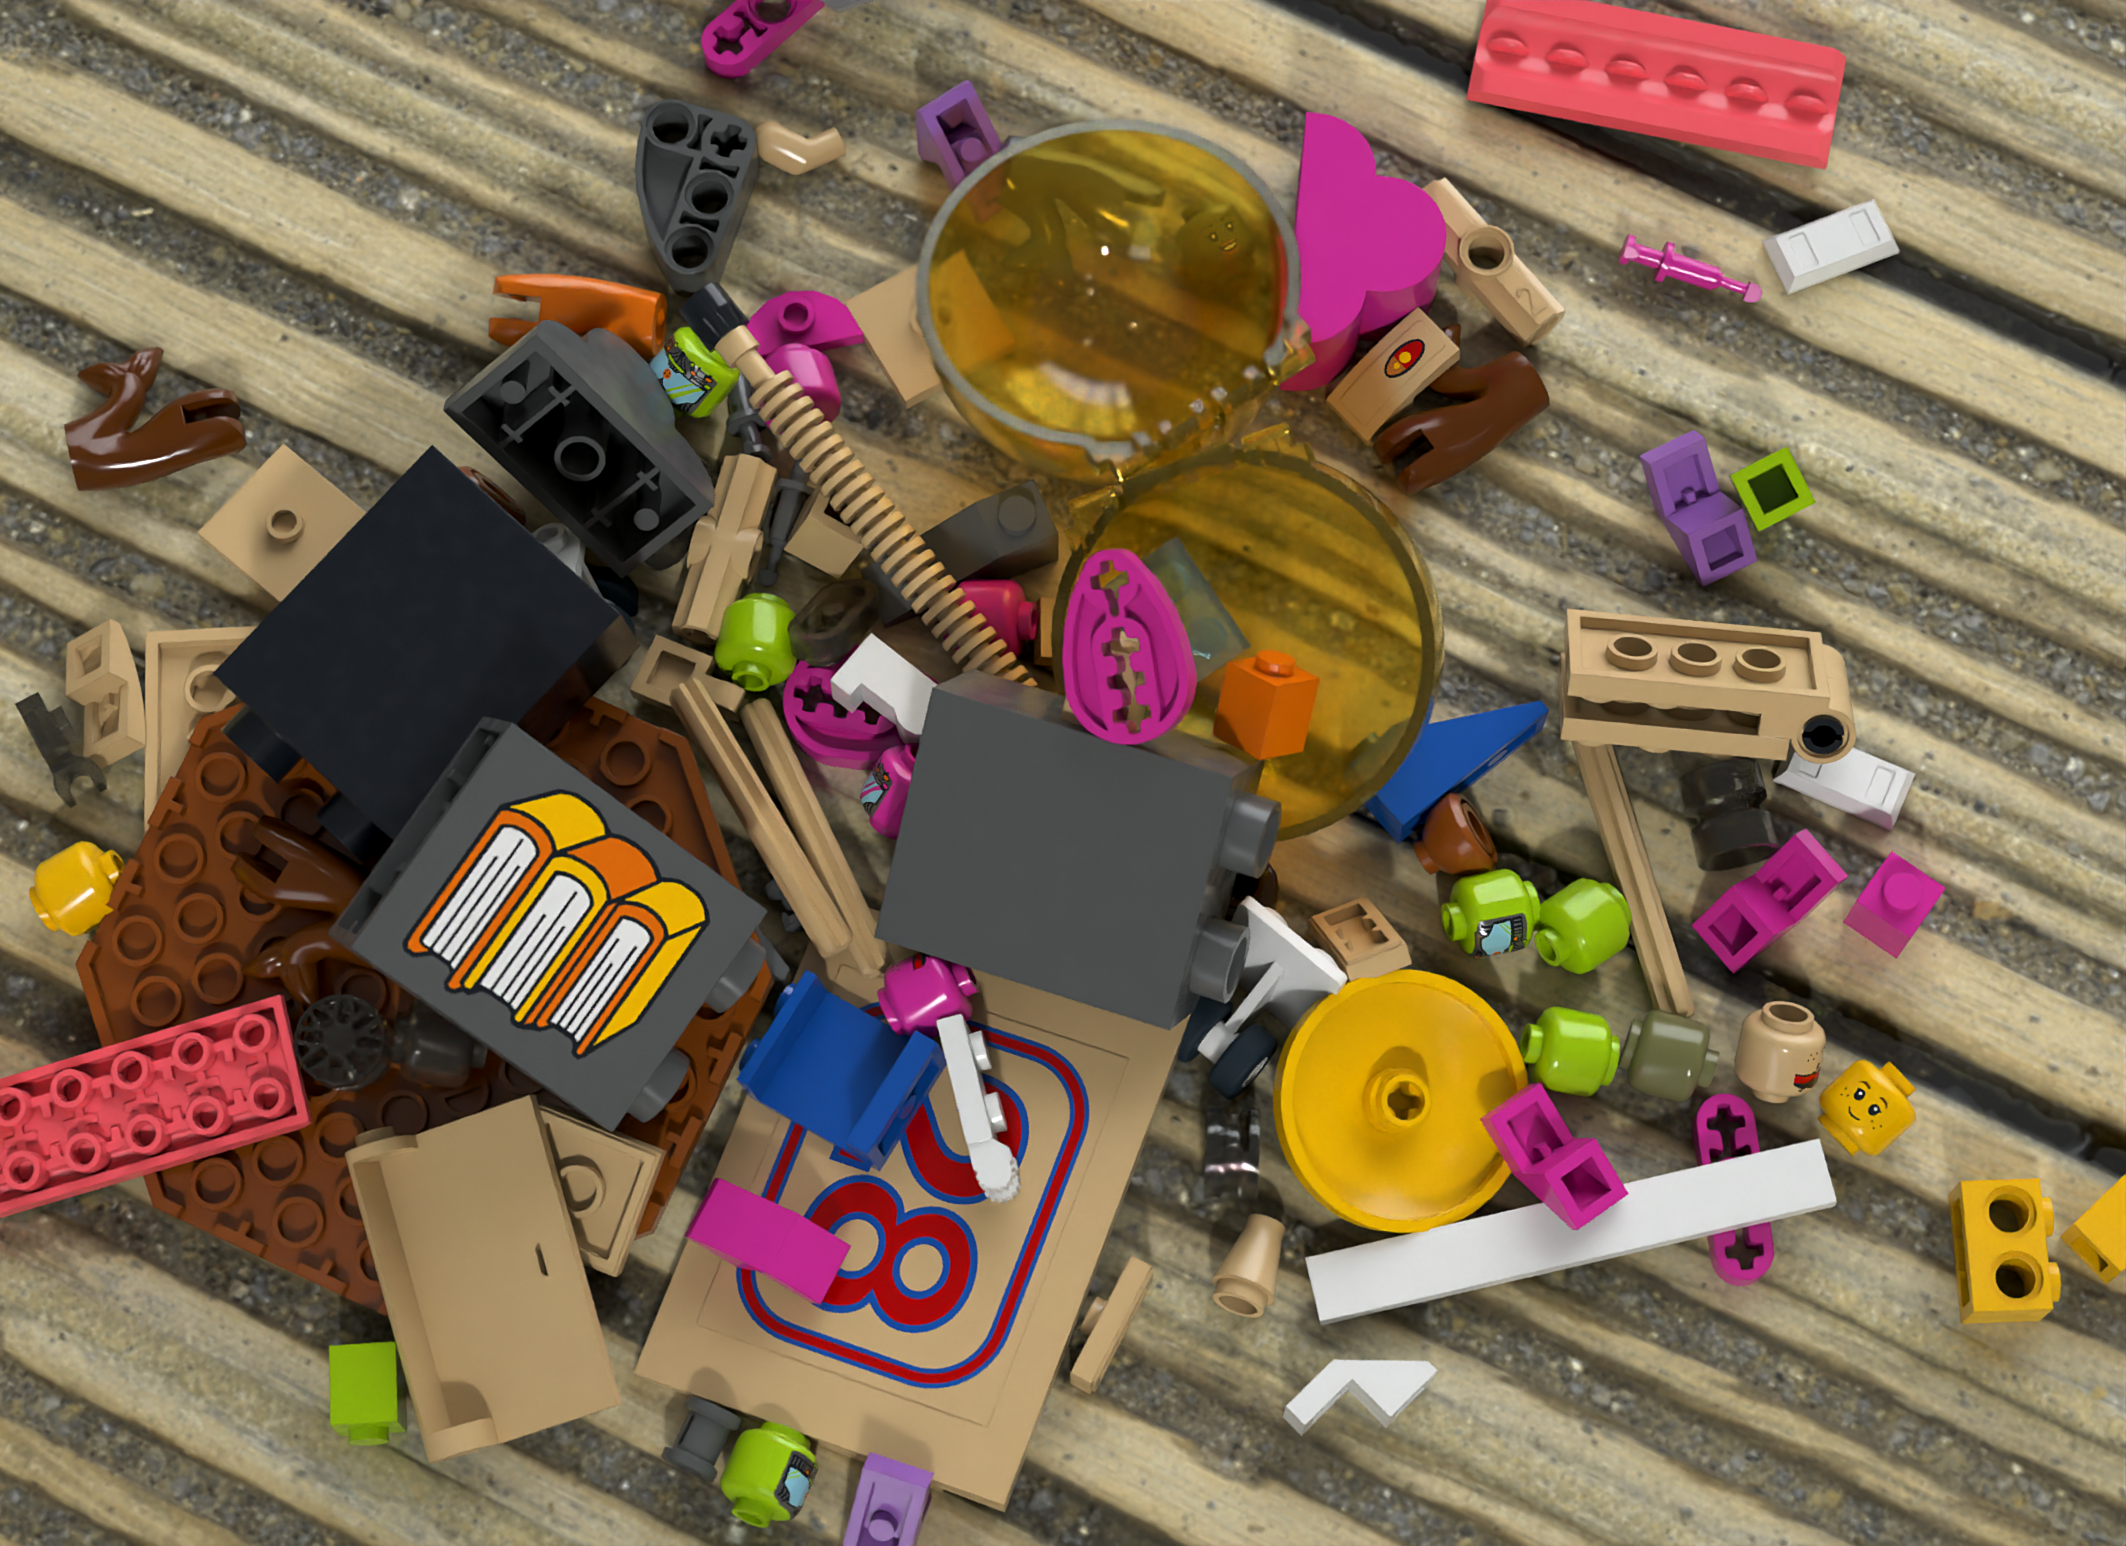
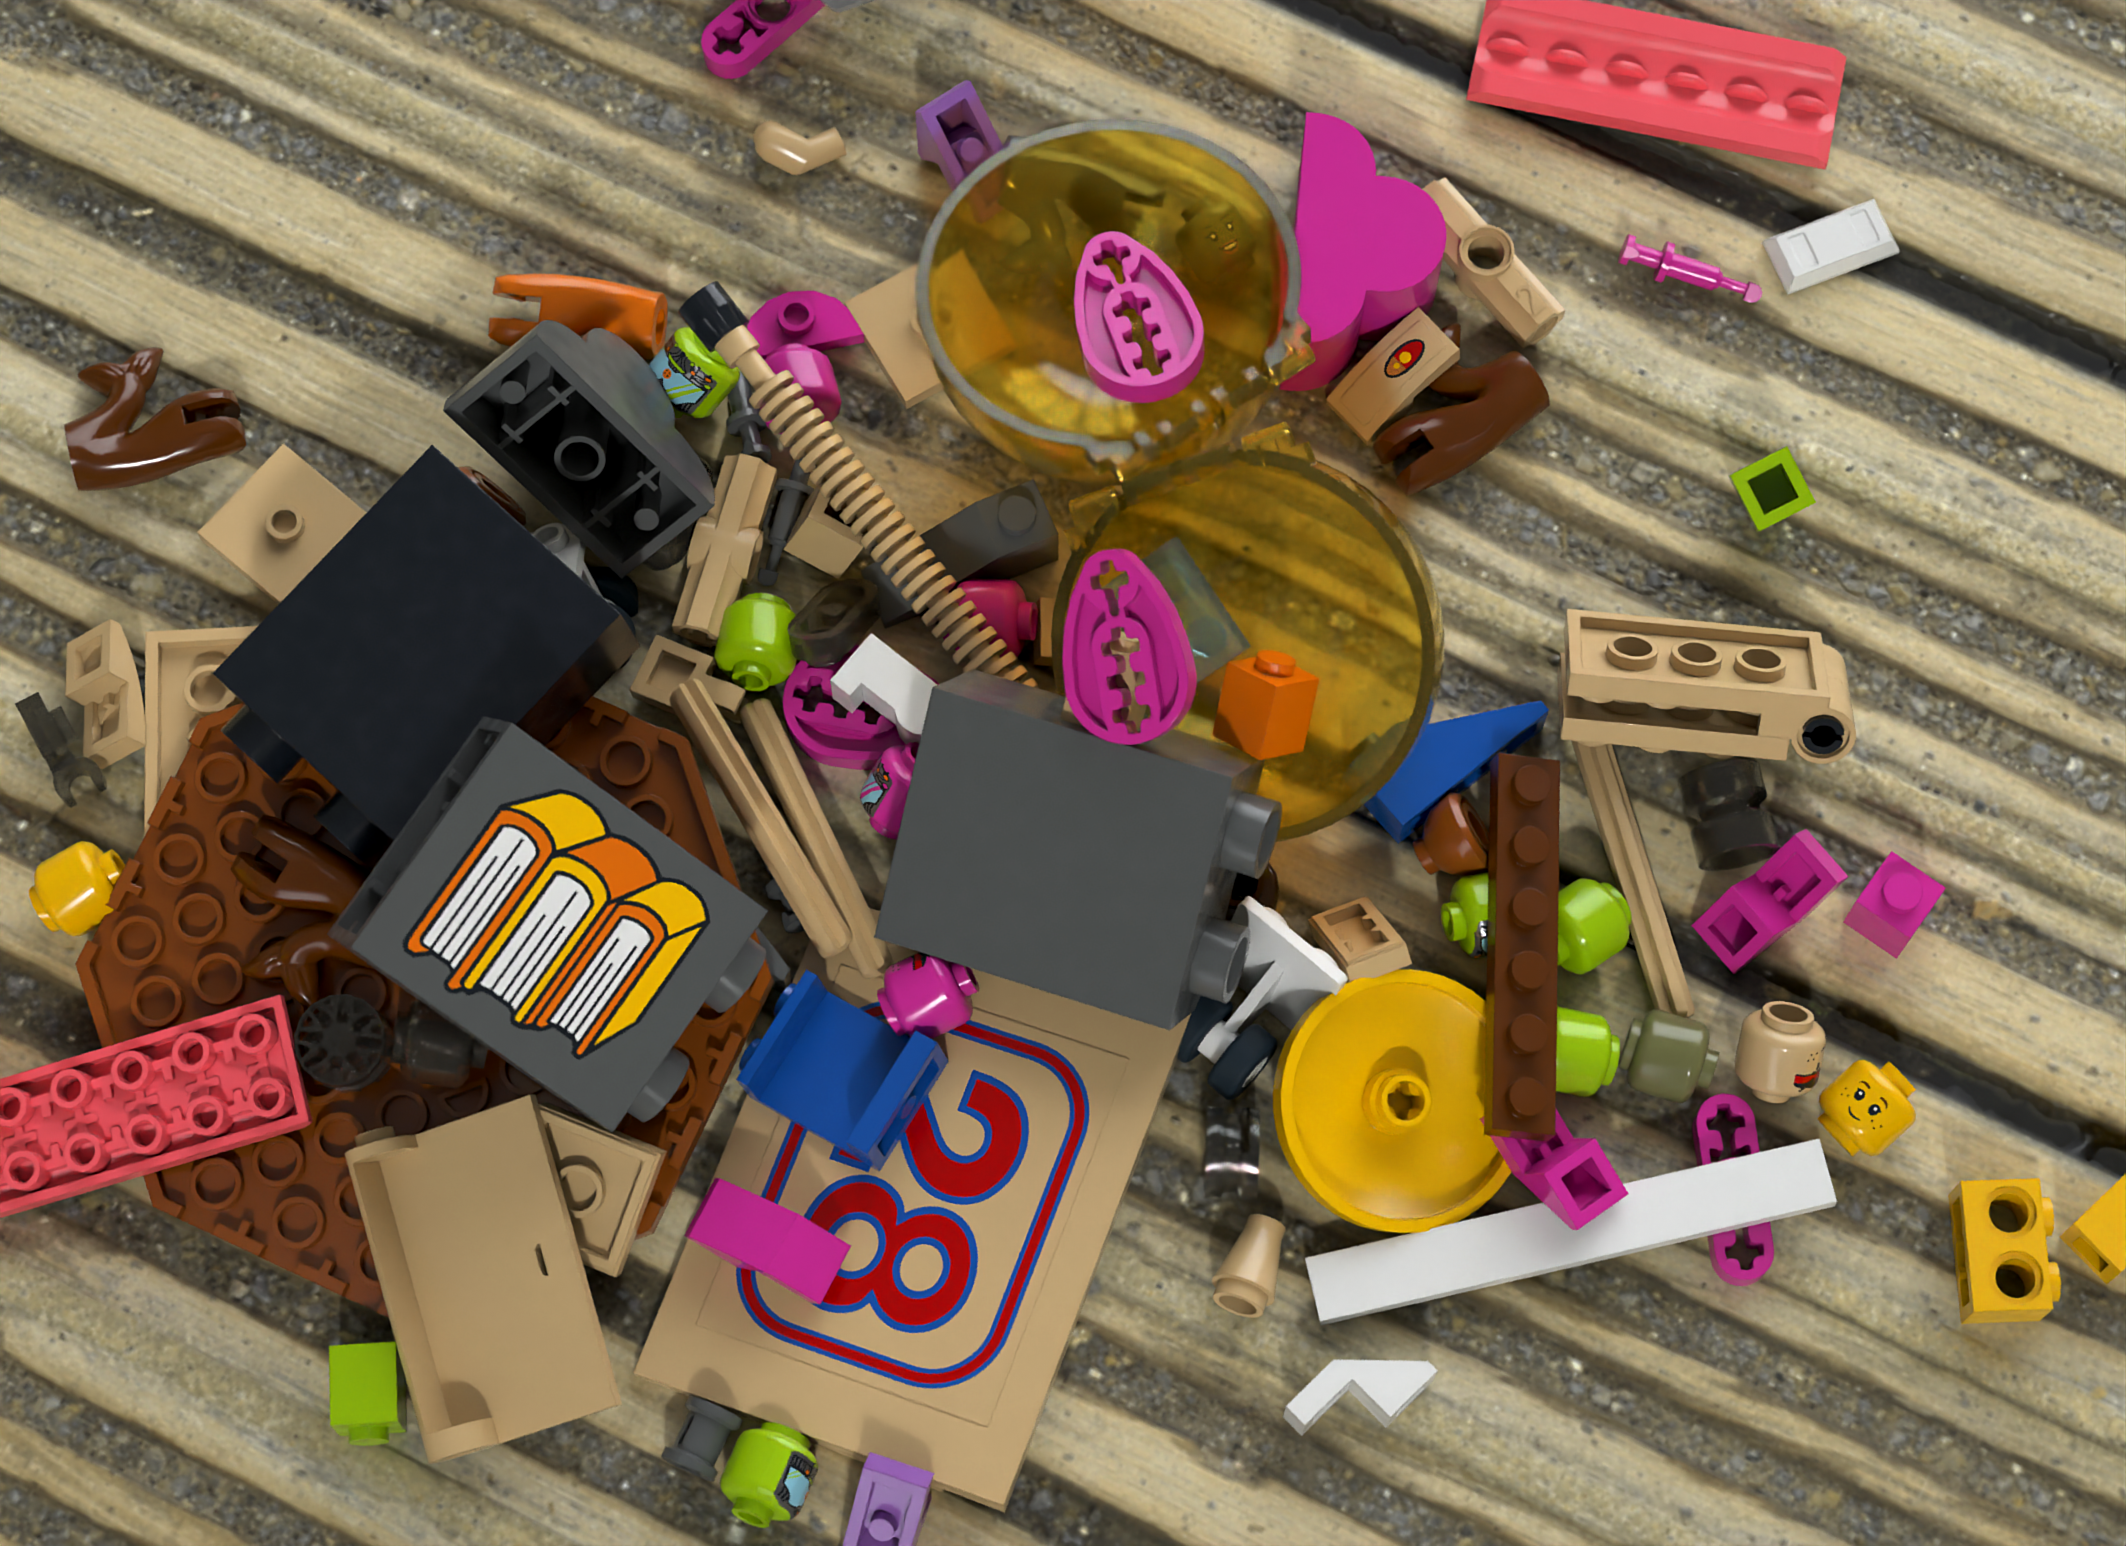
dark grey beam [635,99,760,299] -> none
white hinge [936,1014,1022,1204] -> none
tan plate [1070,1255,1153,1395] -> none
medium lavender slope [1639,430,1758,587] -> none
white tile [1773,739,1915,831] -> none
none -> dark pink piece [1074,231,1205,403]
none -> reddish brown plate [1484,753,1560,1142]

